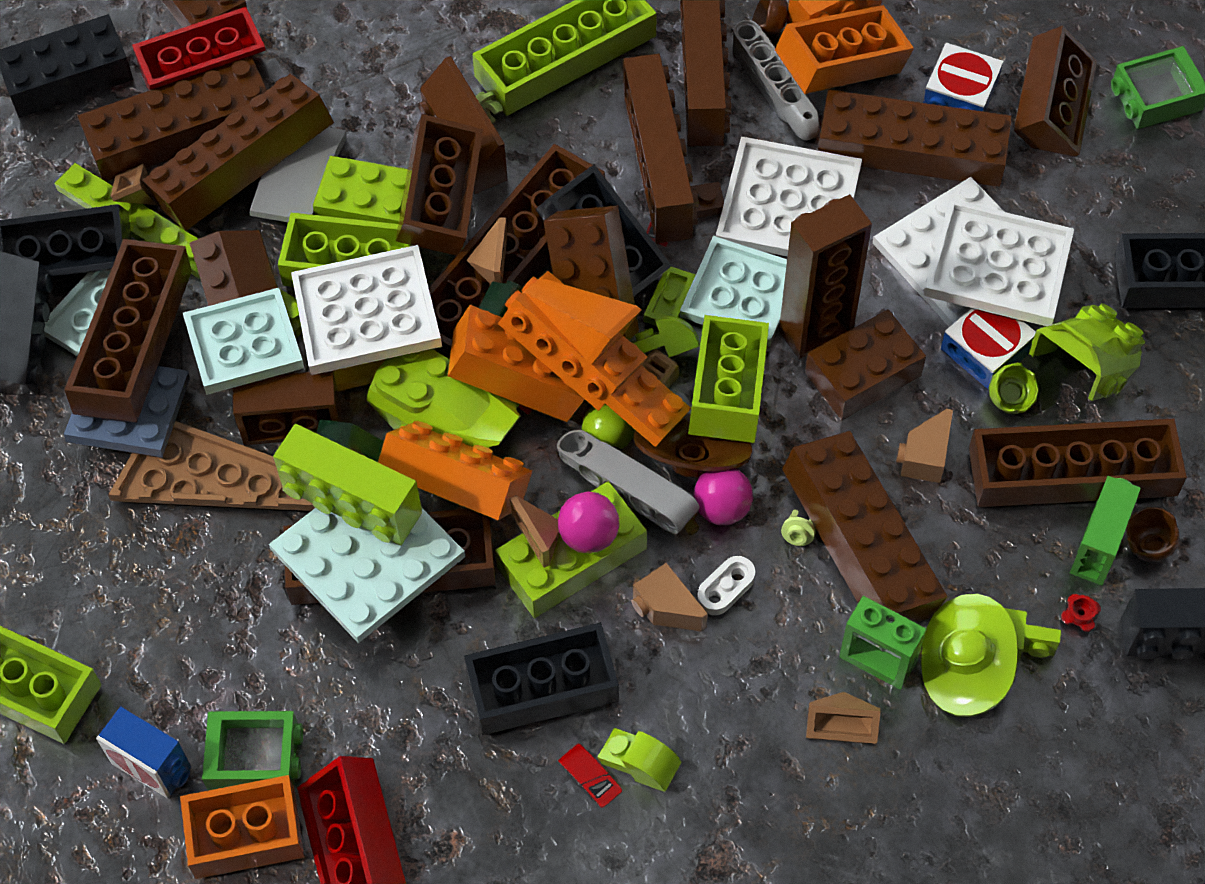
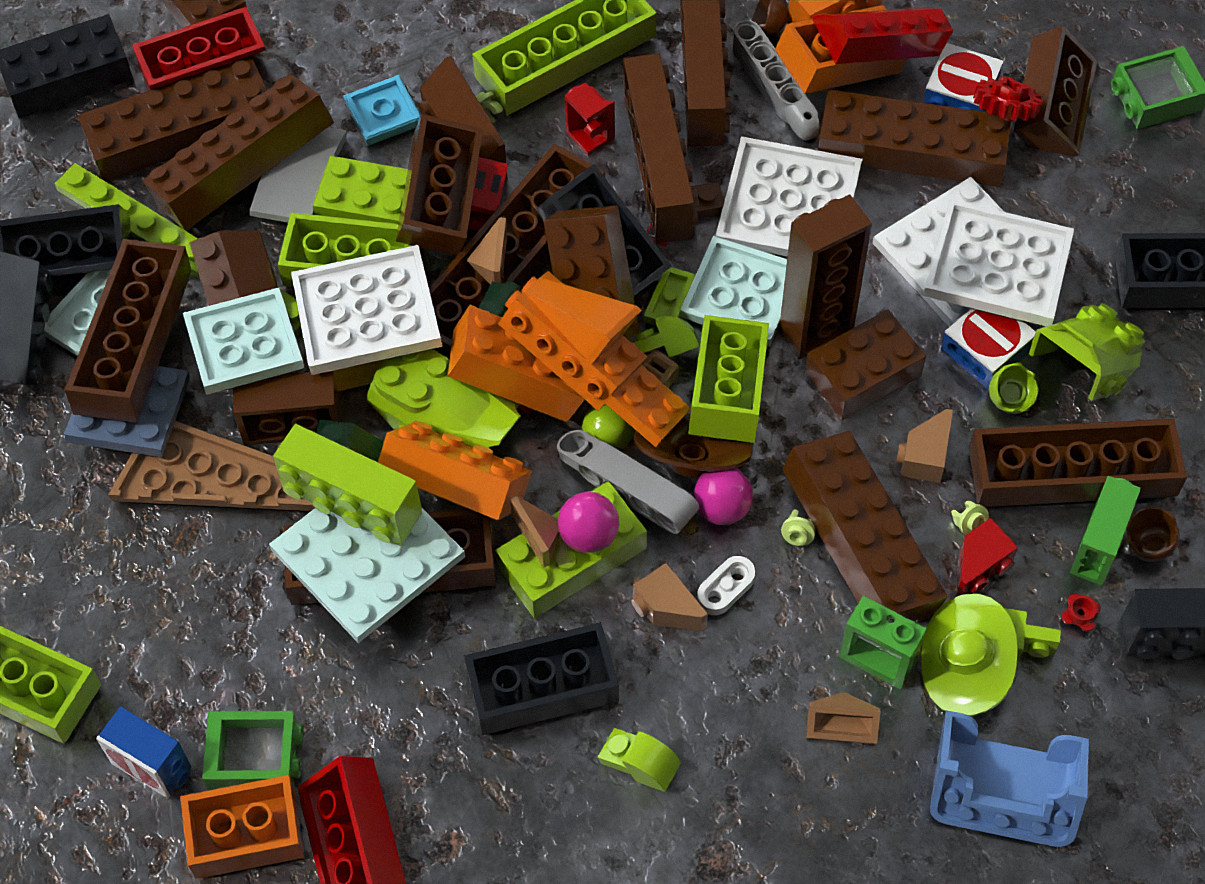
medium nougat slope [111,164,157,205] -> none
red sticker [558,744,622,808] -> none
none -> medium azure plate [343,75,421,146]
none -> red slope [468,157,508,231]
none -> red window [564,82,615,155]
none -> red slope [812,8,954,64]
none -> medium blue windscreen [930,710,1089,847]
none -> yellowish green plate [951,501,989,535]
none -> red slope [957,518,1018,596]
none -> red gear [973,77,1043,121]

